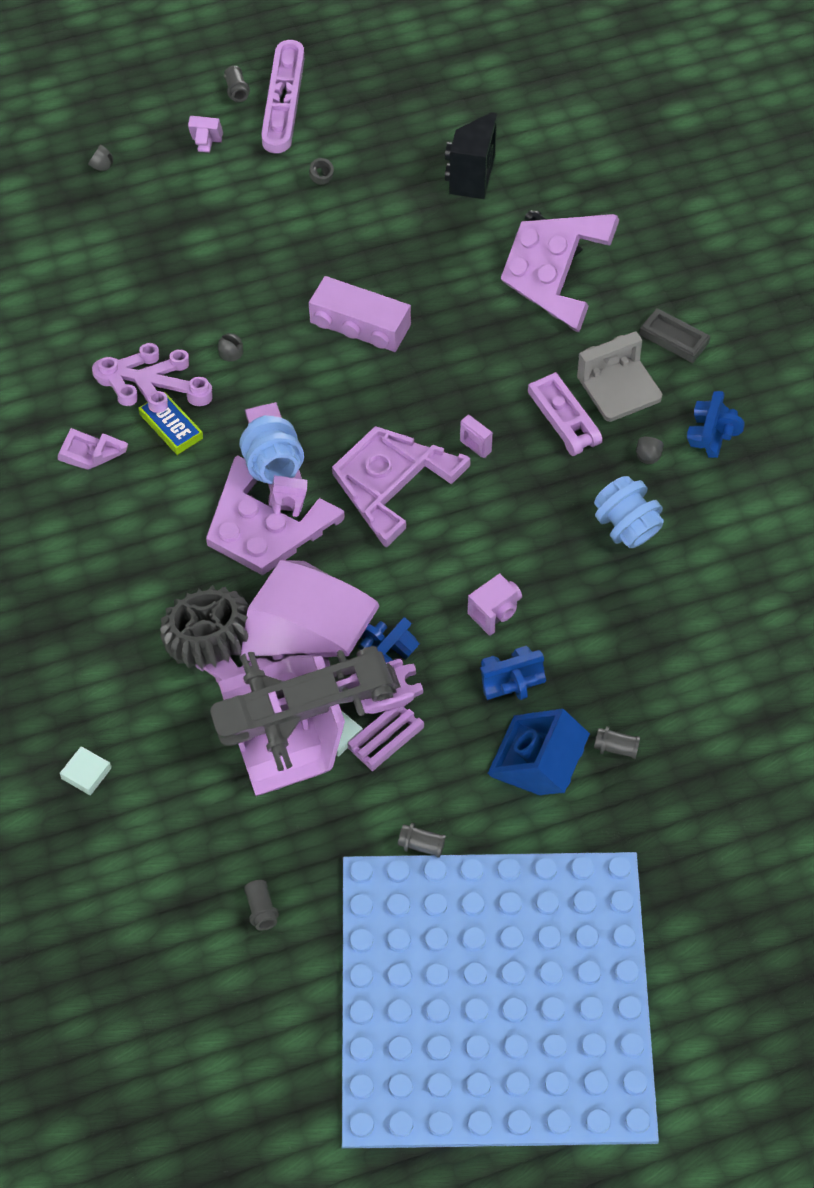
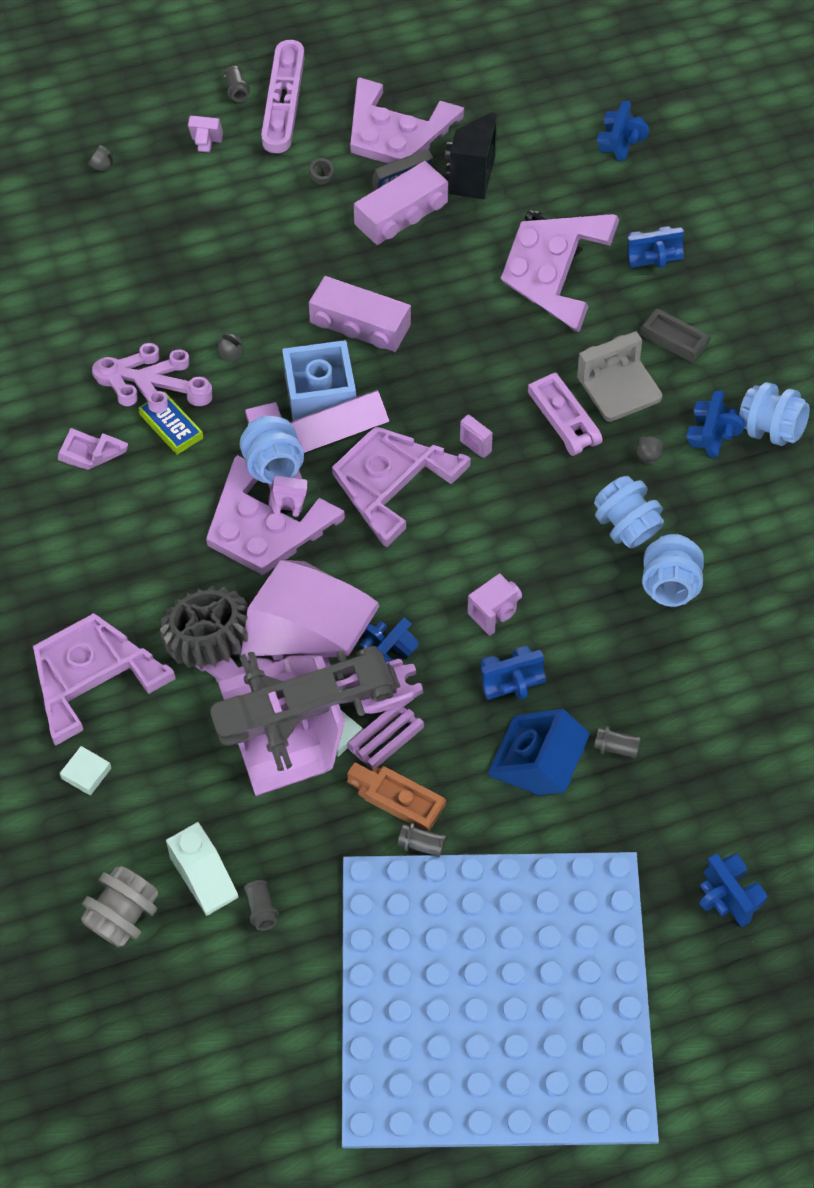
none -> lavender wing [33,613,175,746]
none -> light grey piece [81,866,158,947]
none -> light aqua slope [166,822,239,916]
none -> light blue brick [282,340,356,421]
none -> lavender tile [290,390,389,453]
none -> nougat hinge [347,762,446,831]
none -> lavender wing [350,77,464,164]
none -> lavender brick [354,161,448,245]
none -> dark grey tile [371,149,433,190]
none -> blue hips [597,101,649,161]
none -> blue hips [627,226,684,268]
none -> light blue piece [642,534,704,607]
none -> blue hips [700,854,767,927]
none -> light blue piece [739,382,810,446]

